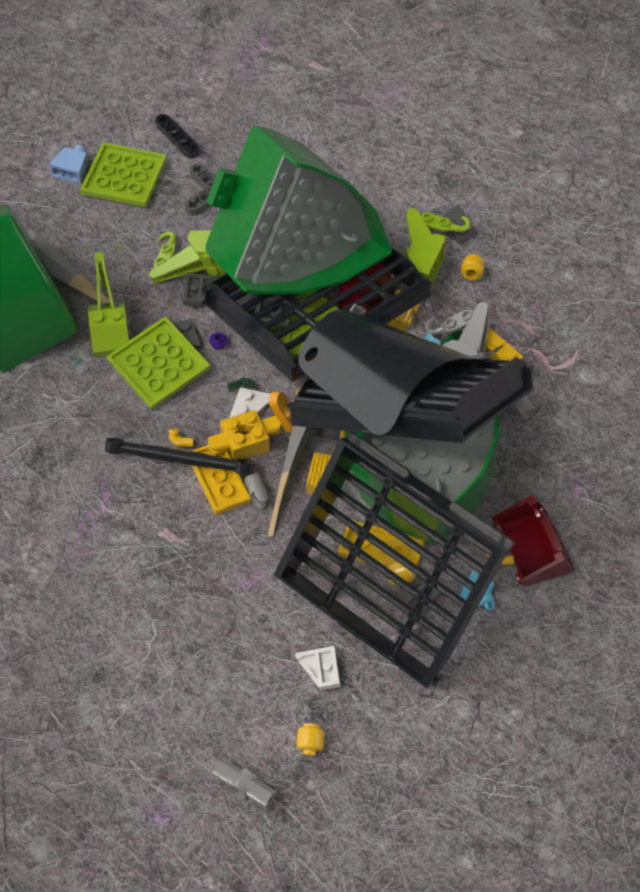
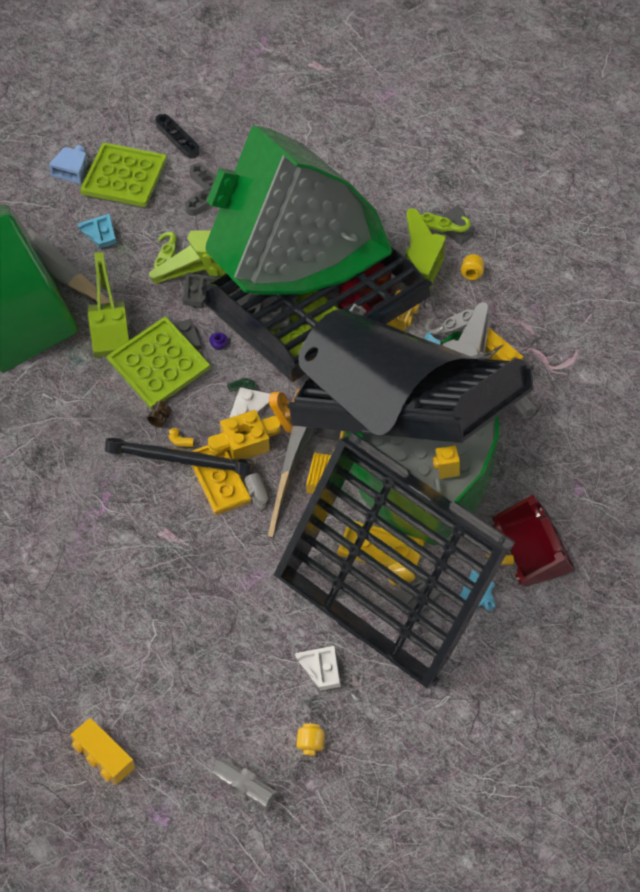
none -> yellow brick [70,718,135,786]
none -> medium azure wing [78,214,117,249]
none -> dark brown wheel [147,401,172,428]
none -> yellow brick [432,445,460,479]

